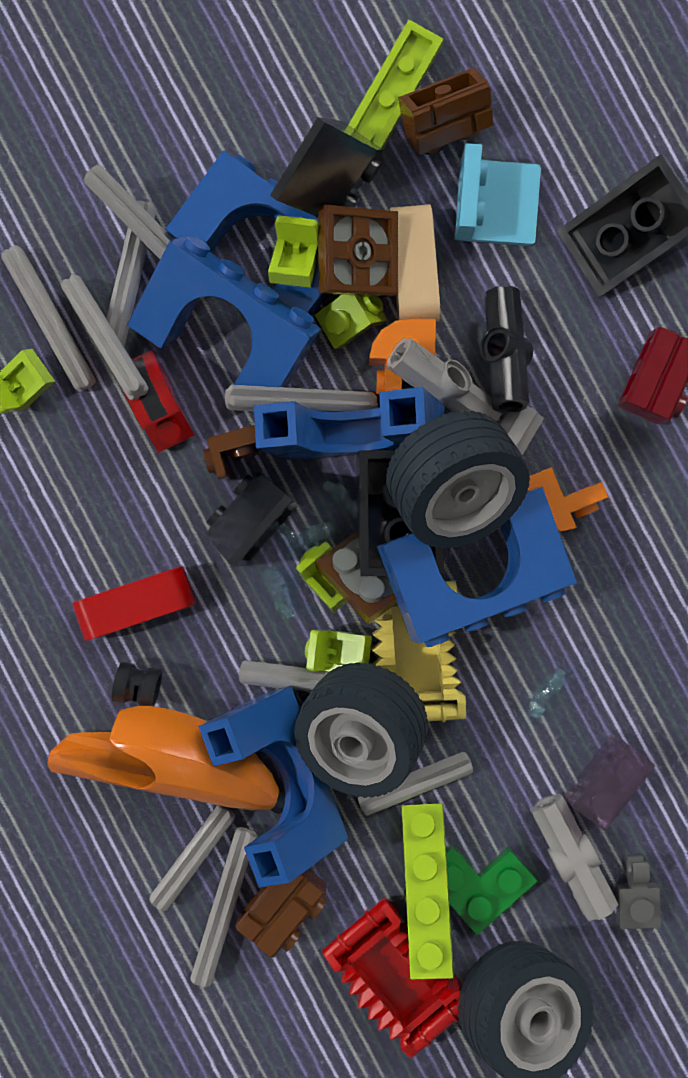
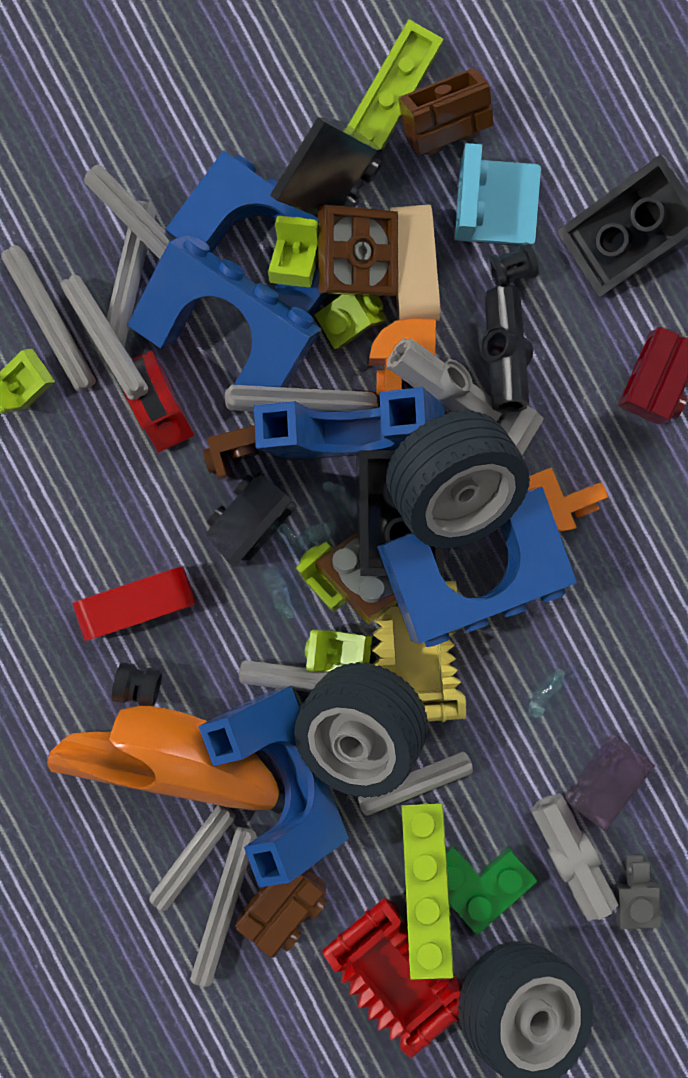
none -> black bush [488,242,539,287]

